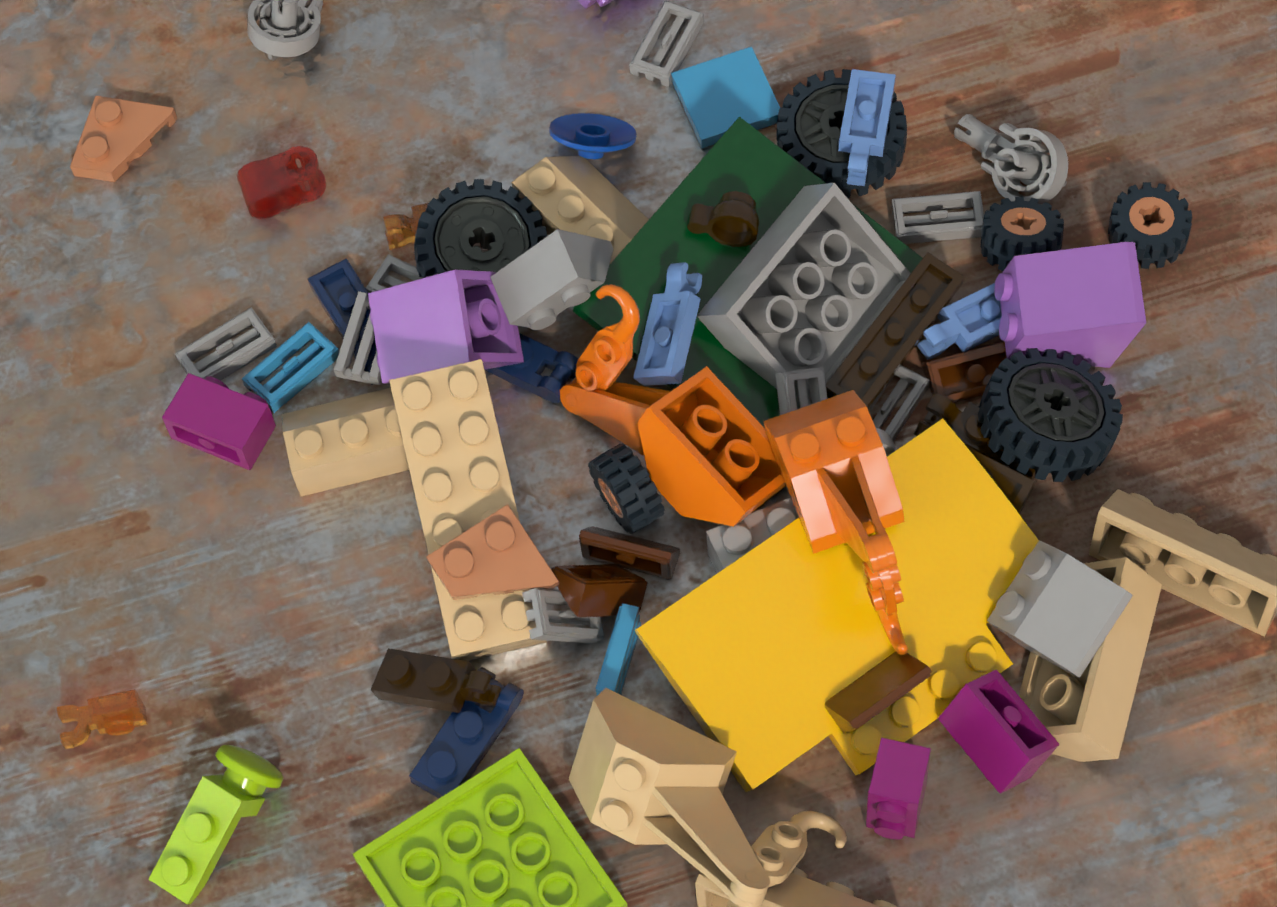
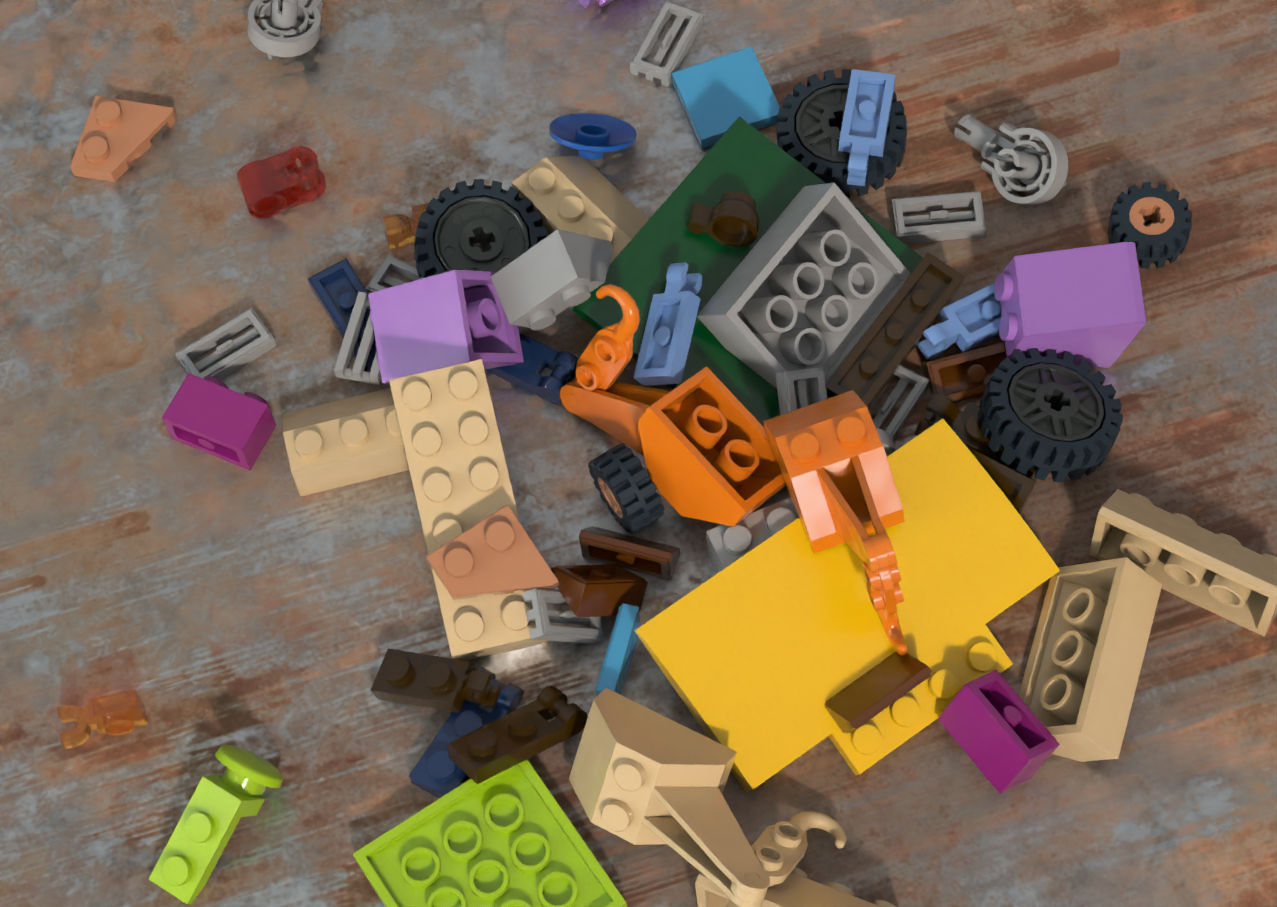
dark azure tile [242,322,339,413] -> none
magenta brick [866,737,931,840] -> none
black wheel [980,197,1064,271] -> none
light grey slope [987,540,1133,678] -> none
none -> dark brown plate [448,686,588,784]

